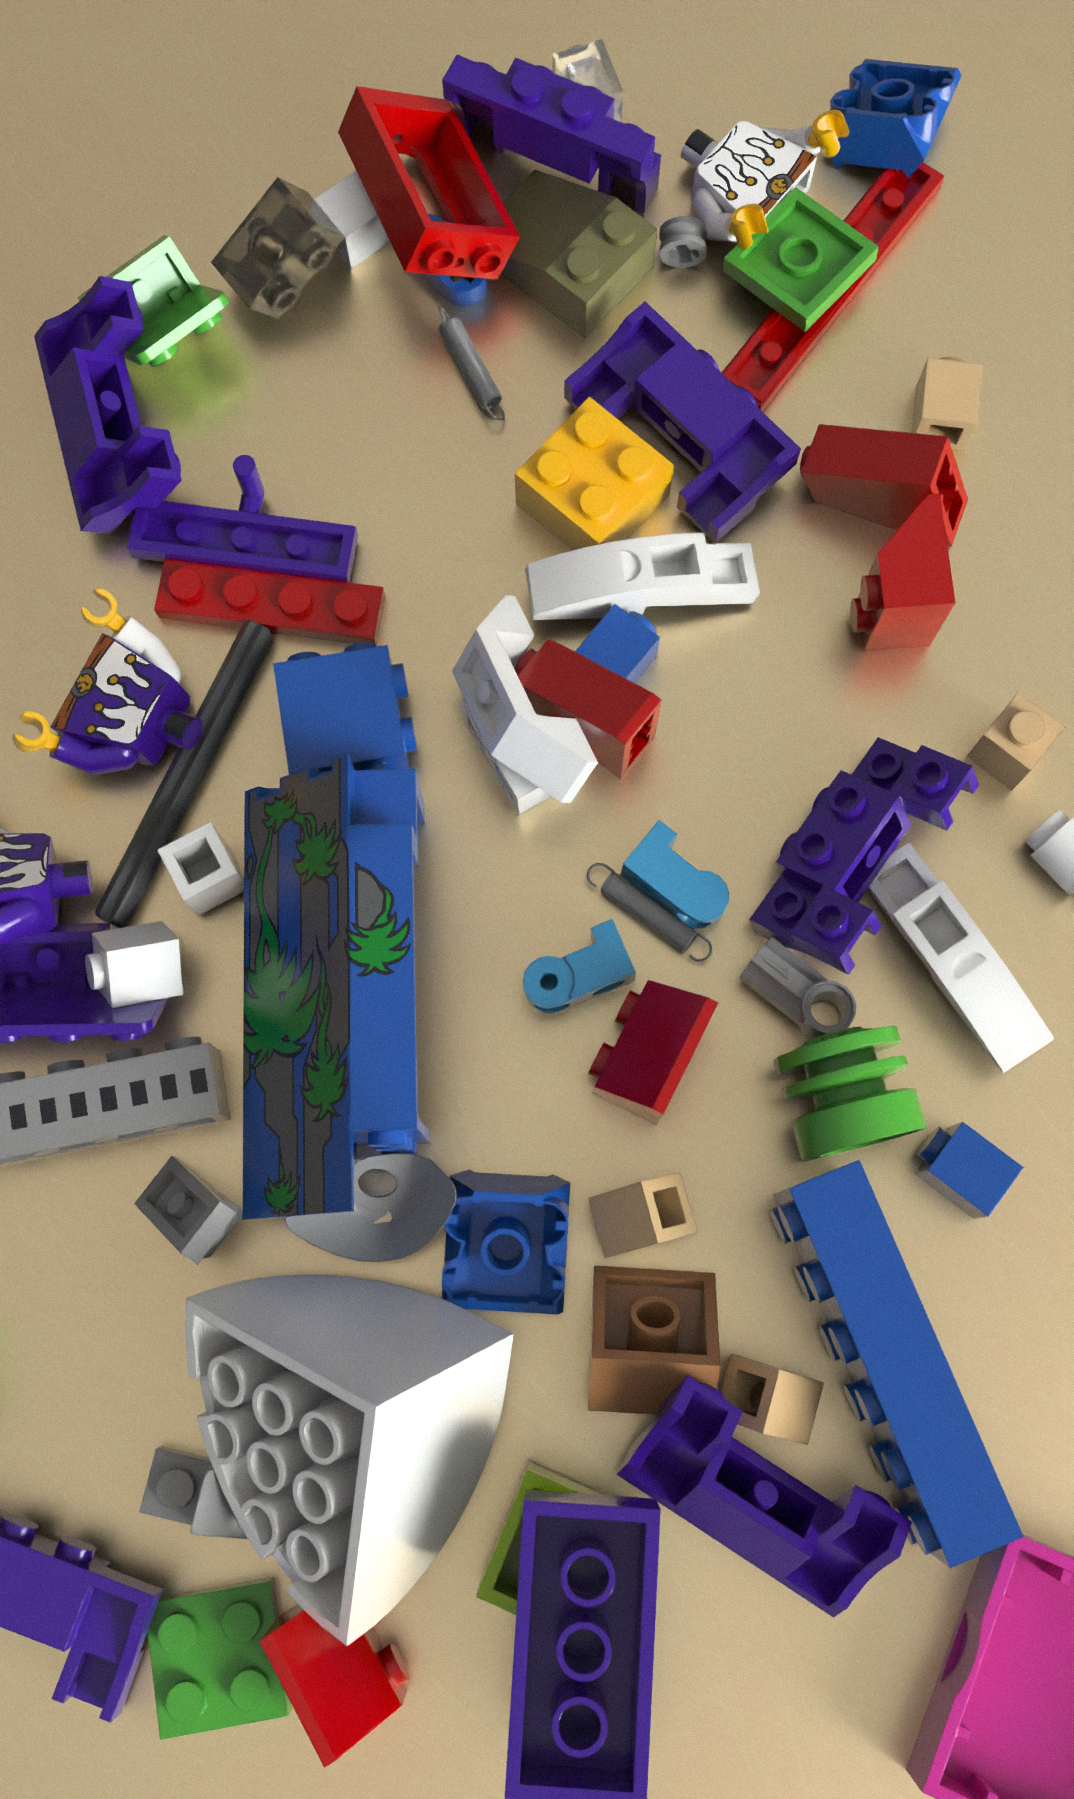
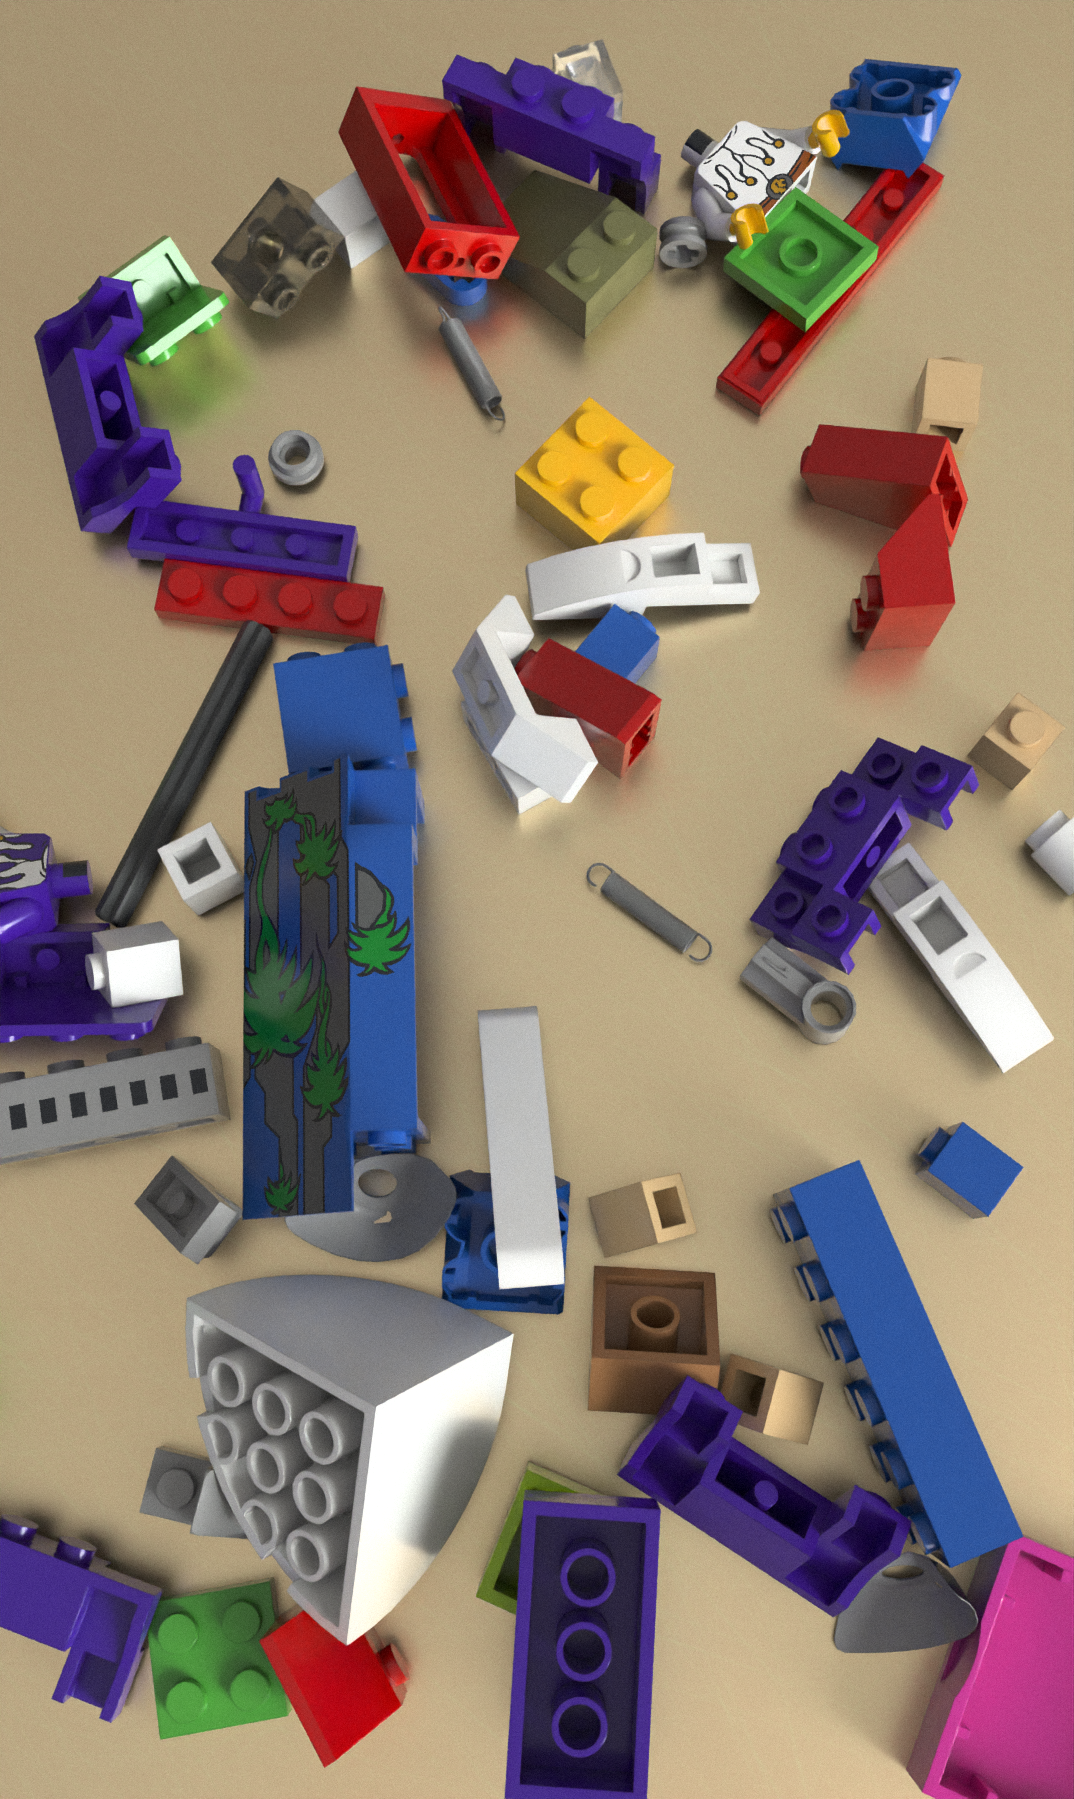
torso [12,589,202,775] -> none
dark azure leg [523,919,636,1014] -> none
dark purple bracket [564,301,801,544] -> none
red slope [588,980,719,1125] -> none
dark azure leg [620,820,729,930] -> none
bright green wheel [773,1026,927,1161] -> none
none -> light grey plate [268,430,324,485]
none -> white beam [478,1006,564,1290]
none -> light grey piece [834,1551,978,1653]

